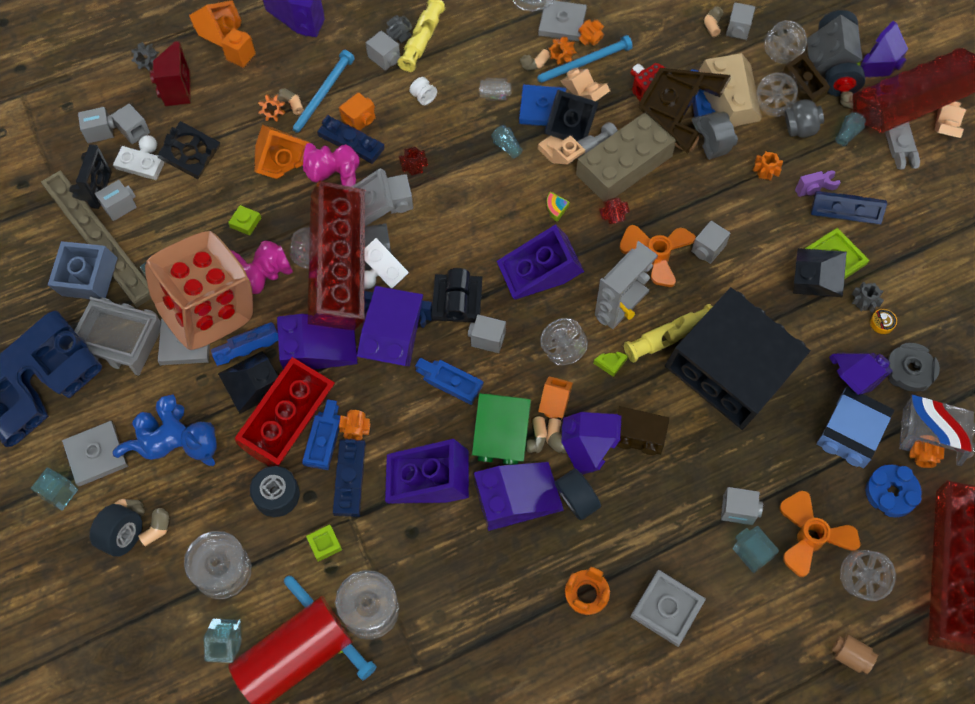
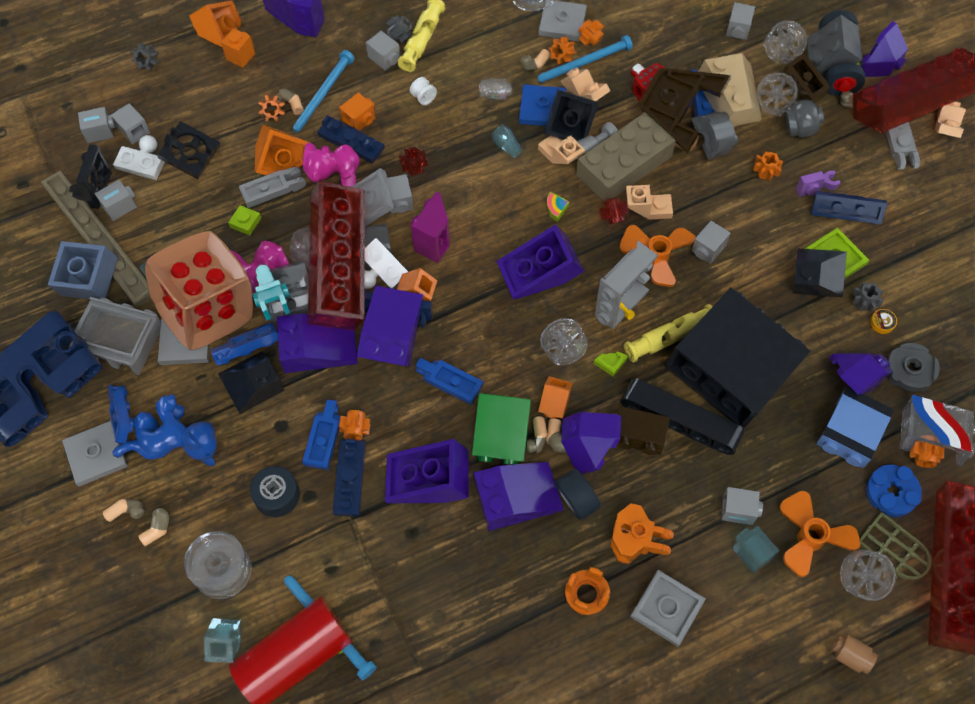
clear light blue brick [30,467,78,511] -> none
black wheel [89,504,142,557] -> none
dark red slope [150,41,191,106] -> none
red brick [234,357,335,467] -> none
lime plate [306,525,342,562] -> none
clear wheel [335,570,400,639] -> none
black plate [431,268,483,323] -> none
light grey brick [468,315,506,353] -> none
light nougat arm [704,6,723,37] -> none
clear light blue cone [835,112,866,146] -> none
none -> blue hinge [108,385,133,443]
none -> light grey hinge [239,167,306,208]
none -> teal hinge [252,264,291,320]
none -> dark grey slope [268,260,318,322]
none -> orange brick [397,268,438,301]
none -> magenta slope [410,192,450,263]
none -> orange hinge [610,504,674,564]
none -> black beam [620,378,744,455]
none -> light nougat slope [626,185,673,220]
none -> olive window [859,512,931,581]

